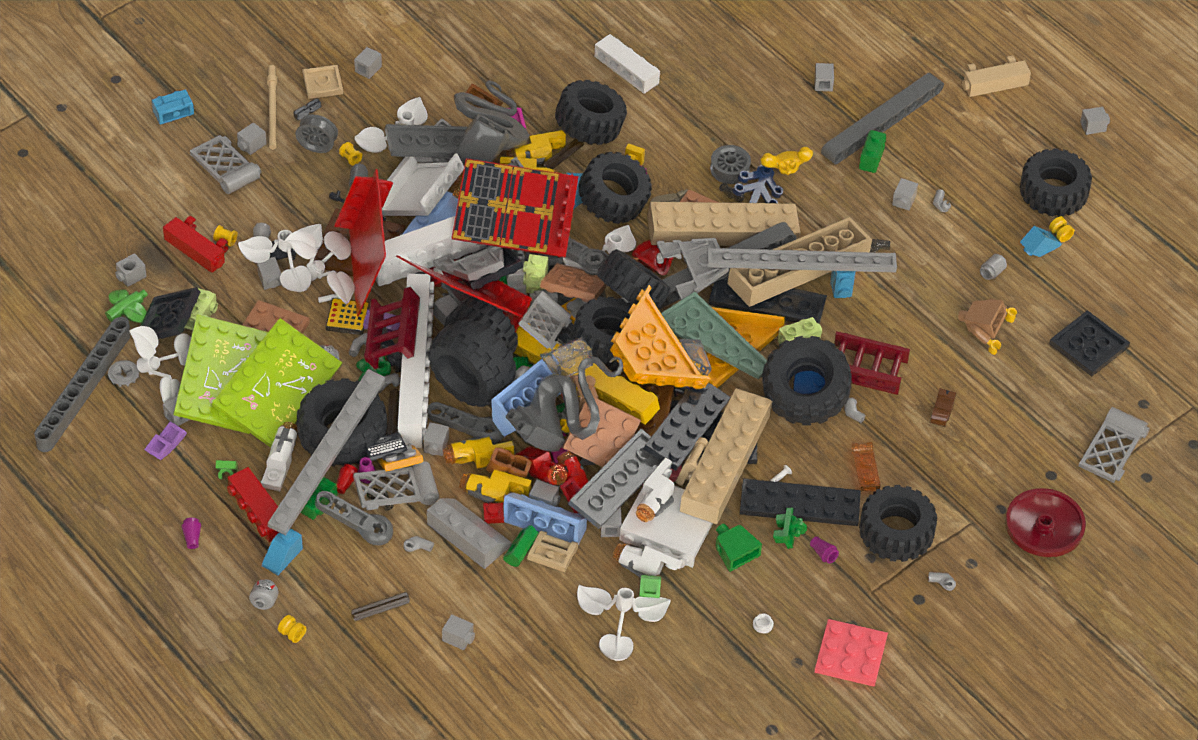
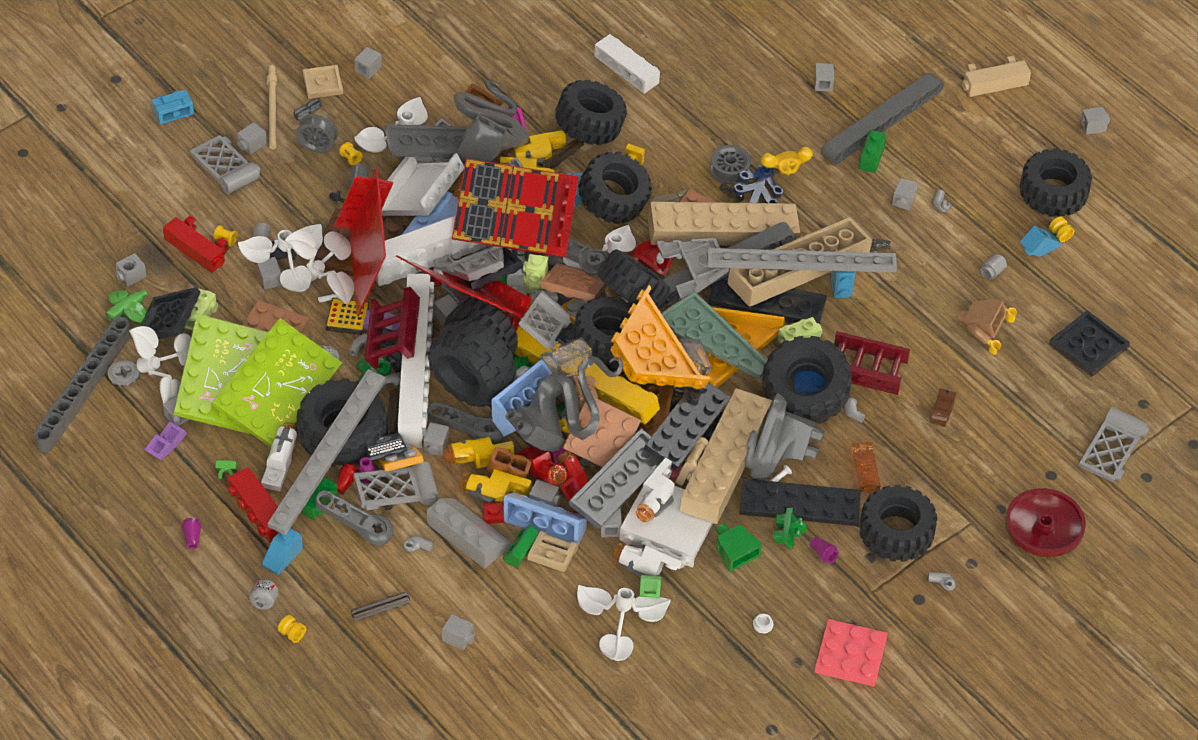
none -> hips [745,393,825,480]

